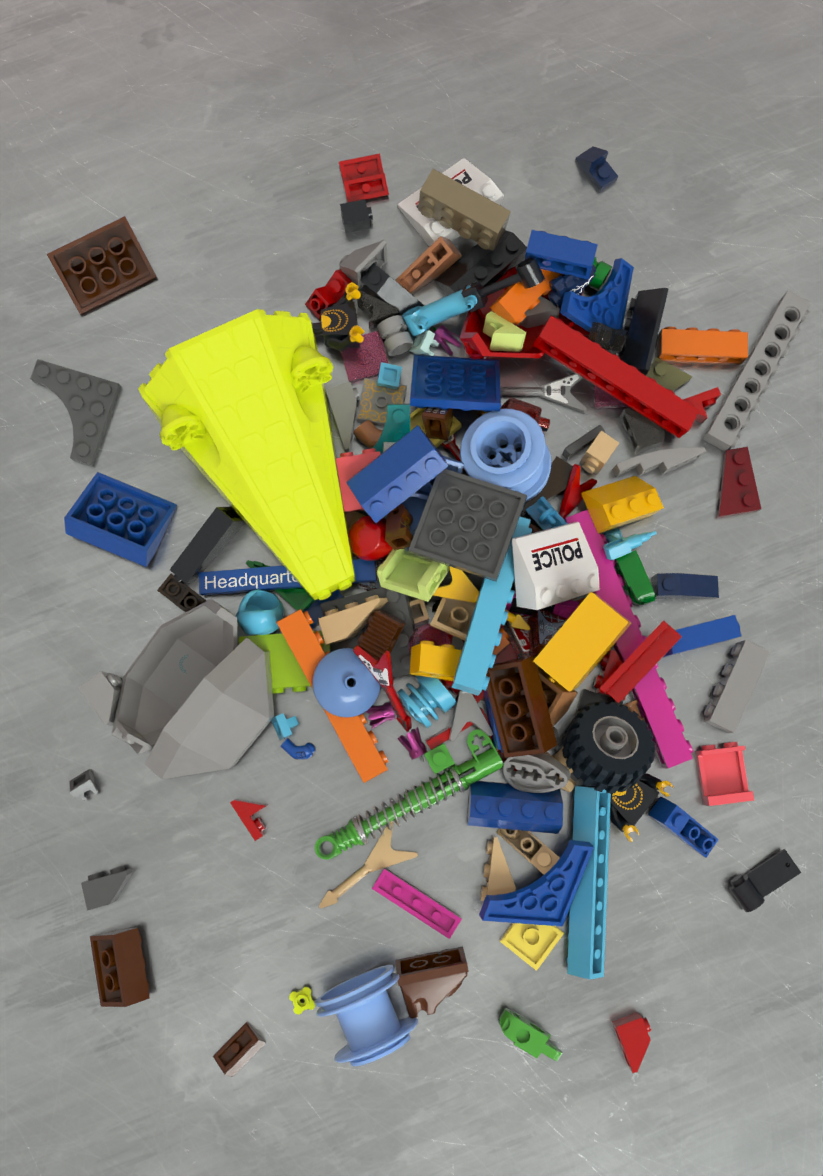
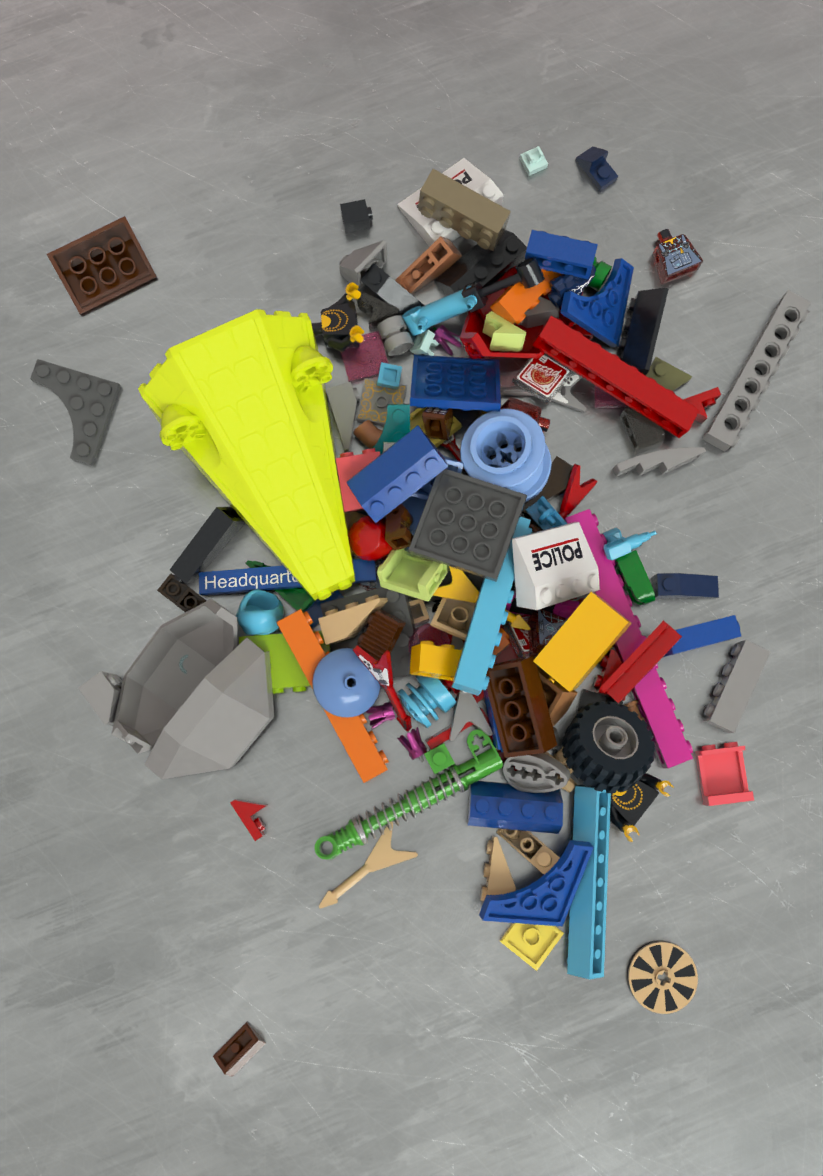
blue slope [64,472,177,567] -> none
dark grey tile [69,769,97,801] -> none
dark grey slope [81,866,133,911] -> none
reddish brown slope [90,928,150,1007] -> none
medium azure tile [271,713,299,740] -> none
blue arm [280,738,315,760] -> none
neon yellow plate [289,987,315,1015] -> none
red slope [305,269,352,319] -> none
light blue wheel [314,965,418,1066] -> none
red slope [339,153,389,202] -> none
dark pink plate [372,868,462,939] -> none
reddish brown piece [395,947,469,1018] -> none
bright green piece [499,1008,563,1061] -> none
dark grey tile [562,425,605,460] -> none
tan brick [579,431,619,474] -> none
yellow slope [581,476,664,534] -> none
clear smoke slope [589,322,627,356] -> none
red slope [612,1012,651,1073] -> none
blue slope [648,797,719,858] -> none
orange brick [657,327,748,364] -> none
dark red wing [717,447,761,518] -> none
black door [729,849,801,912] -> none
none -> tile [513,354,573,404]
none -> light aqua tile [519,146,548,176]
none -> tan piece [628,941,698,1014]
none -> torso [653,229,703,284]

